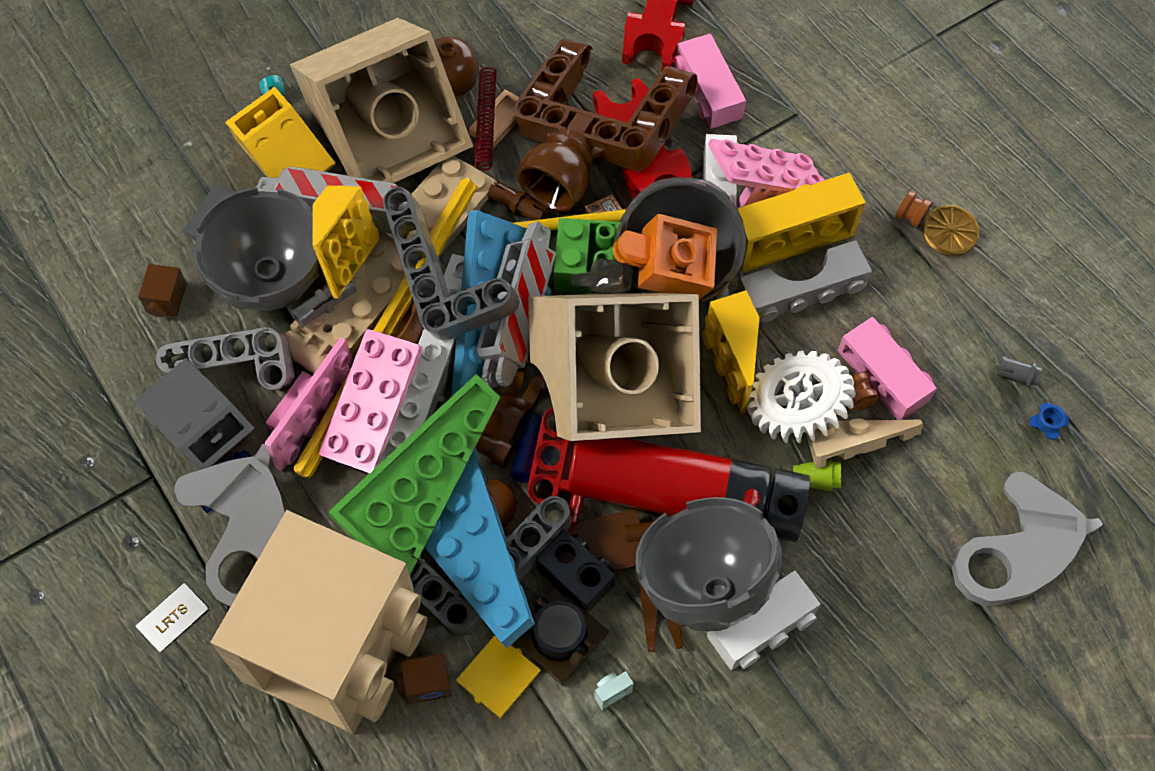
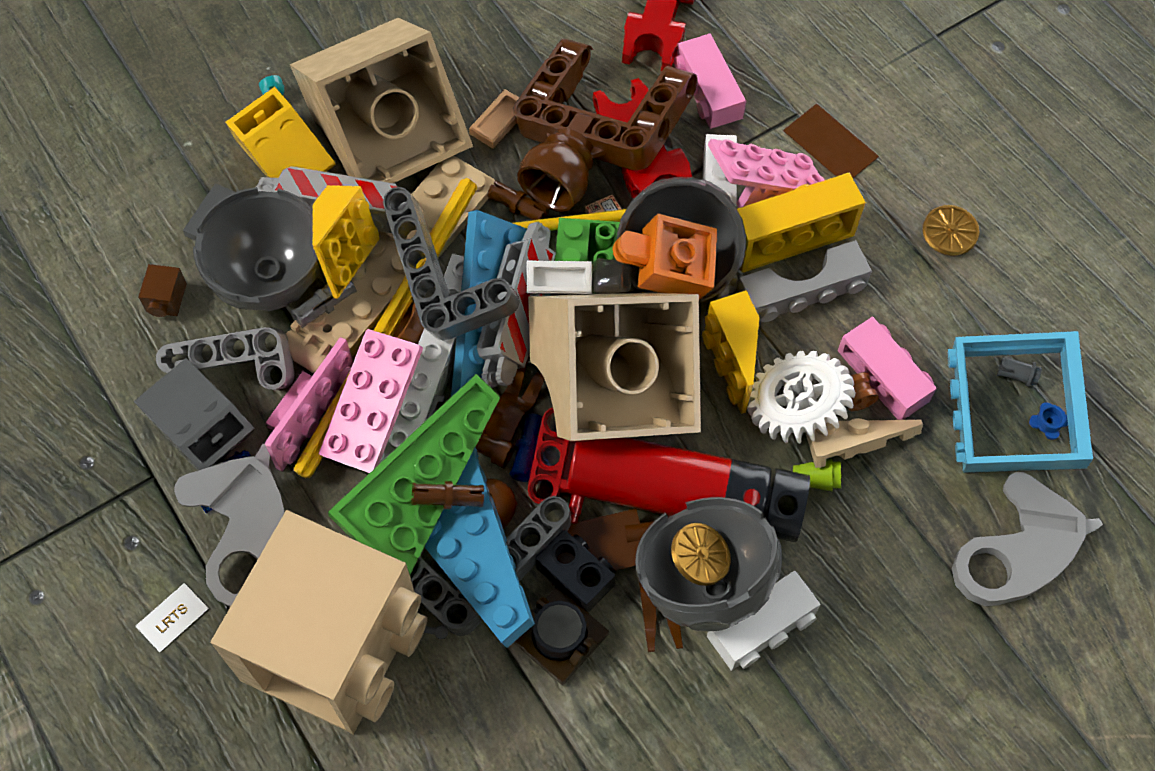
reddish brown brick [396,653,452,704] -> none
reddish brown cylinder [434,36,479,96] -> none
yellow piece [456,635,541,719] -> none
dark red piece [475,67,497,171] -> none
light aqua plate [594,671,634,710] -> none
dark orange wheel [895,190,933,229] -> none
none -> reddish brown pin [411,481,484,509]
none -> white tile [526,260,592,294]
none -> pearl gold wheel [671,523,731,586]
none -> reddish brown sticker [783,104,879,178]
none -> medium azure window [948,331,1093,473]

